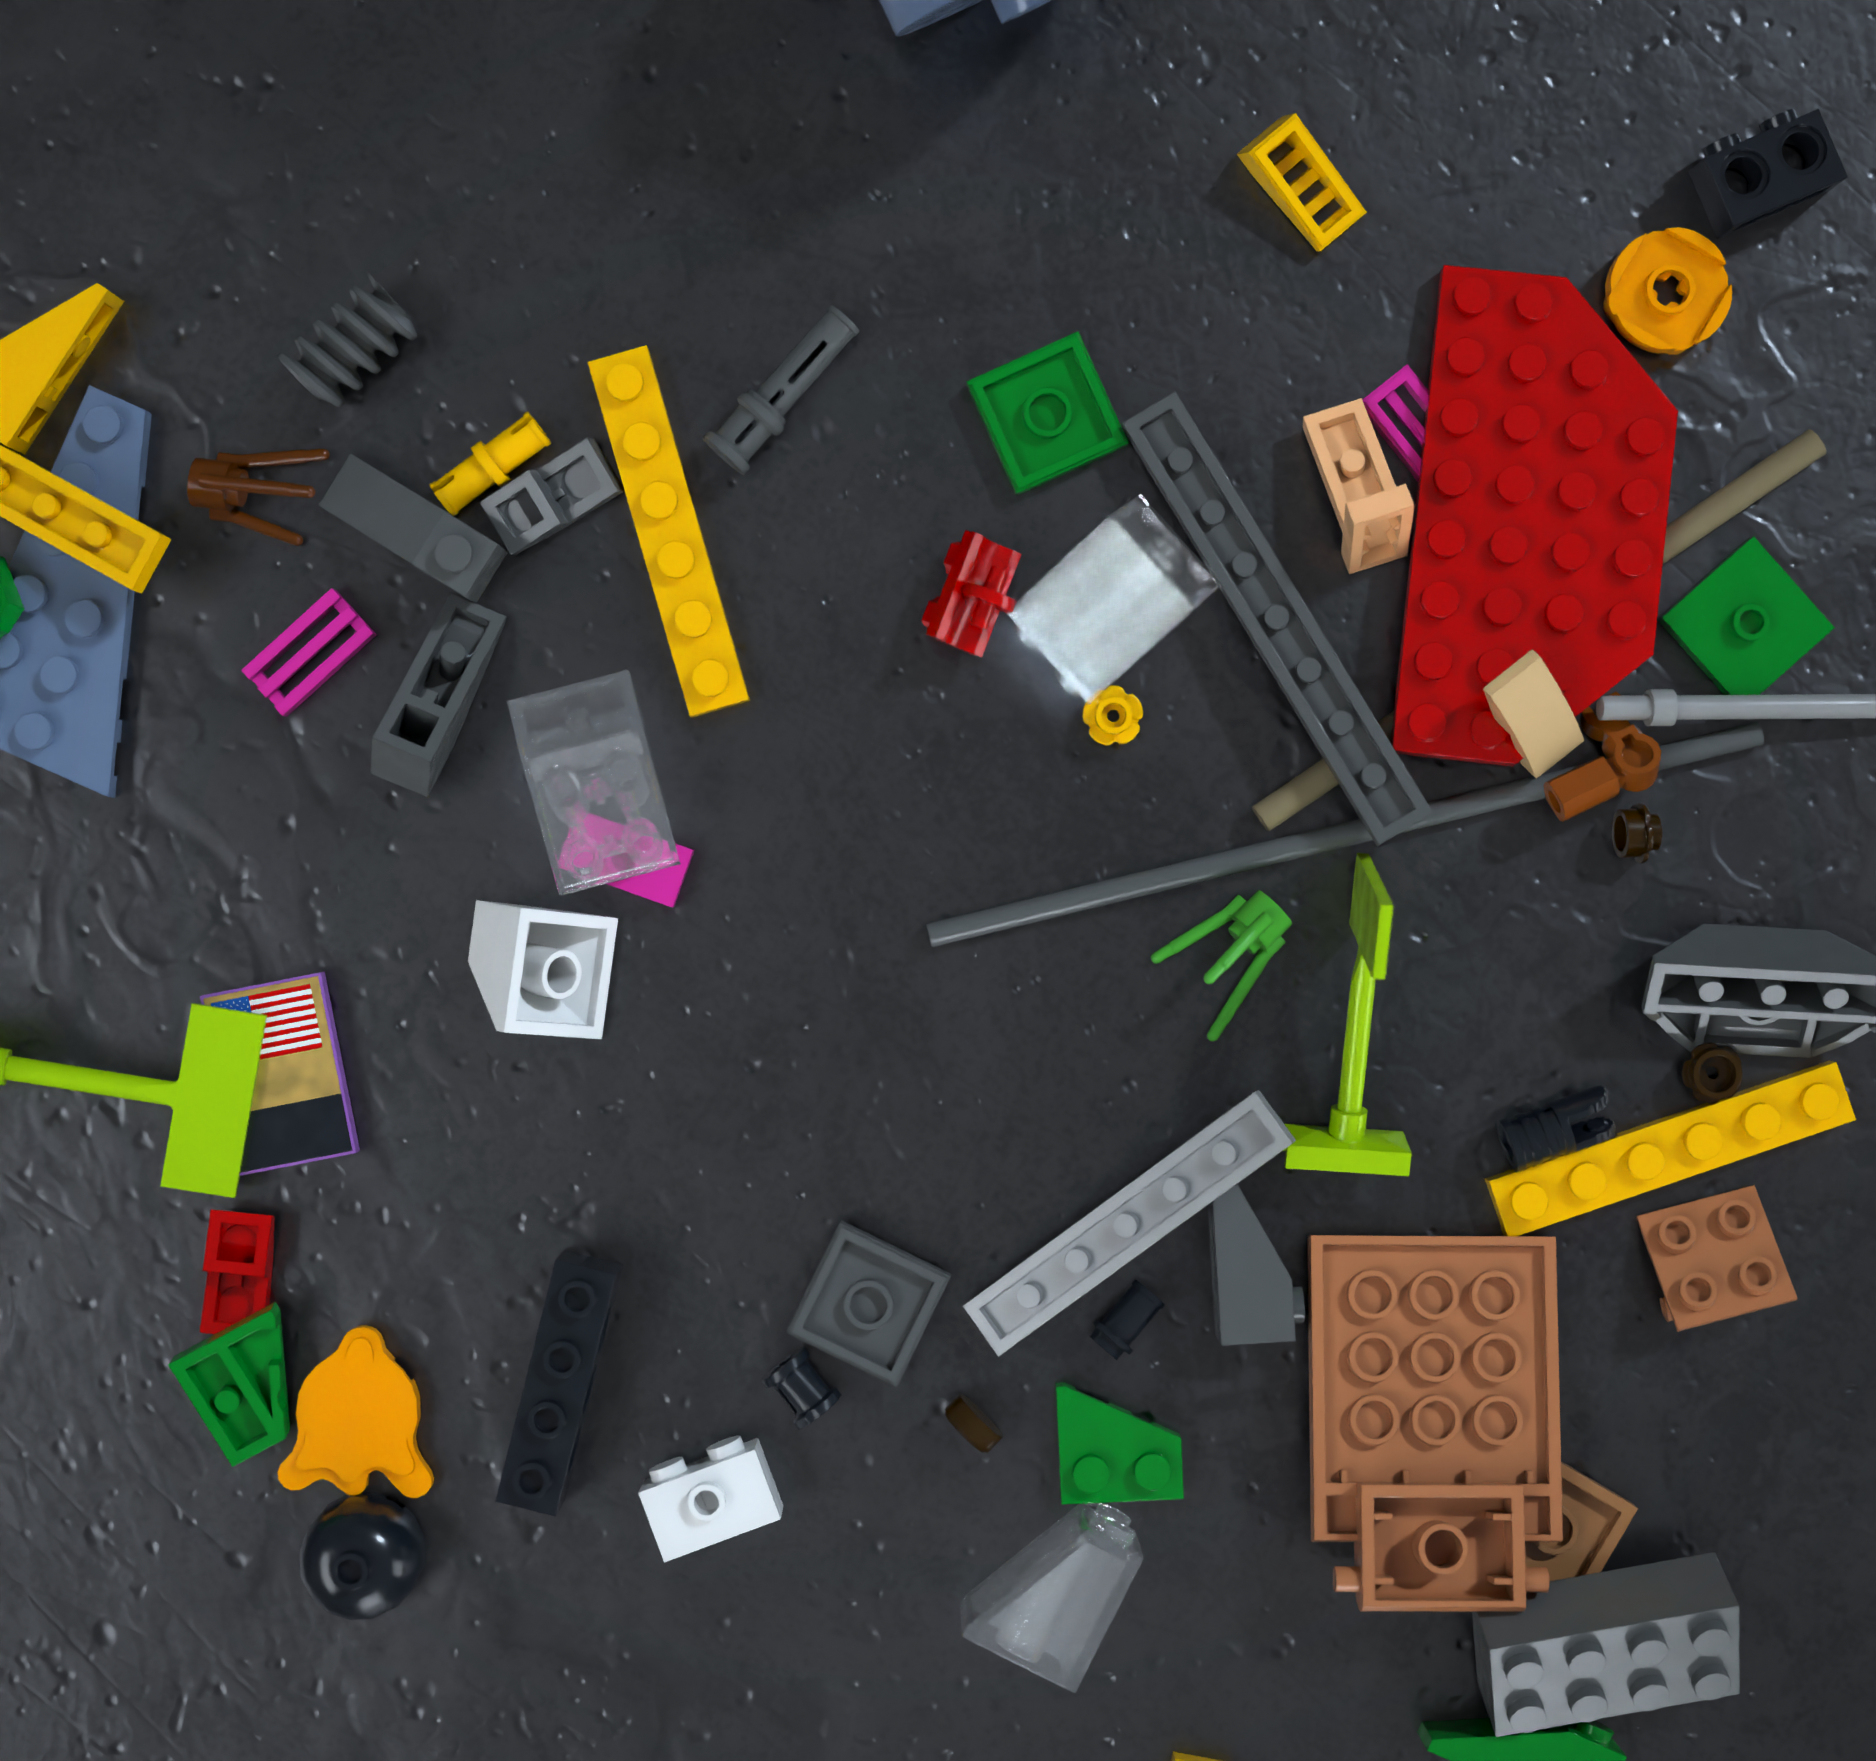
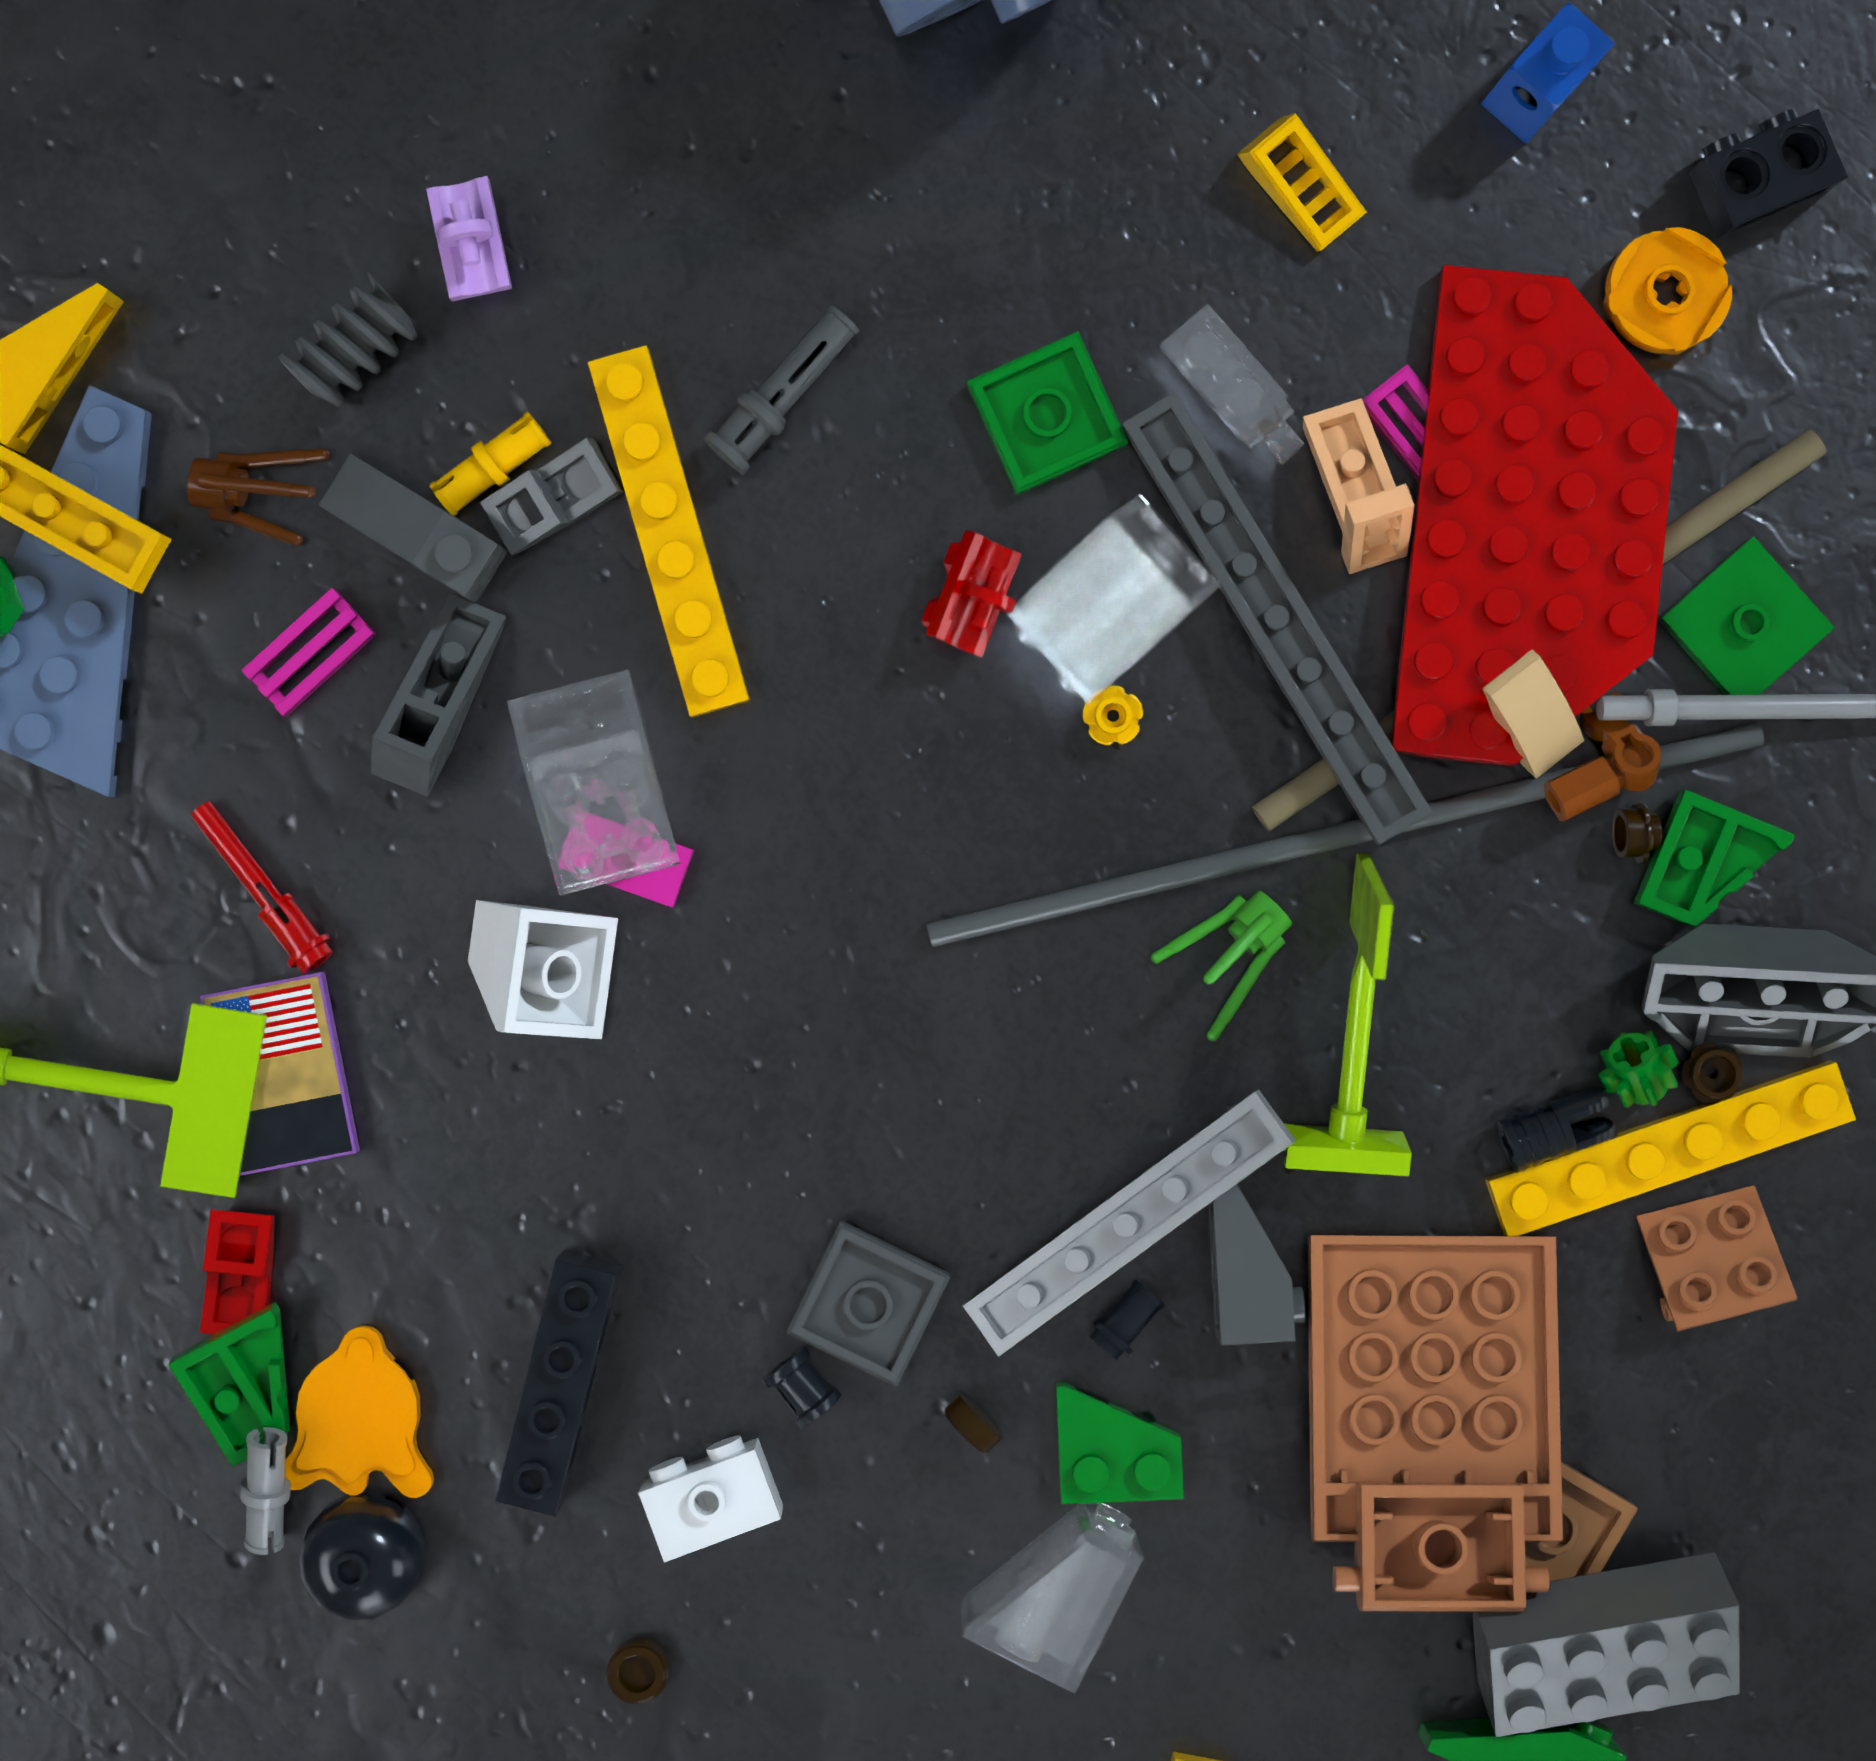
none -> red pin [190,801,333,974]
none -> light grey pin [240,1427,291,1555]
none -> lavender hips [426,176,512,301]
none -> dark brown tile [606,1638,670,1704]
none -> clear hinge [1160,304,1304,465]
none -> blue torso [1481,2,1615,144]
none -> green gear [1598,1030,1679,1108]
none -> green wing [1633,790,1795,927]

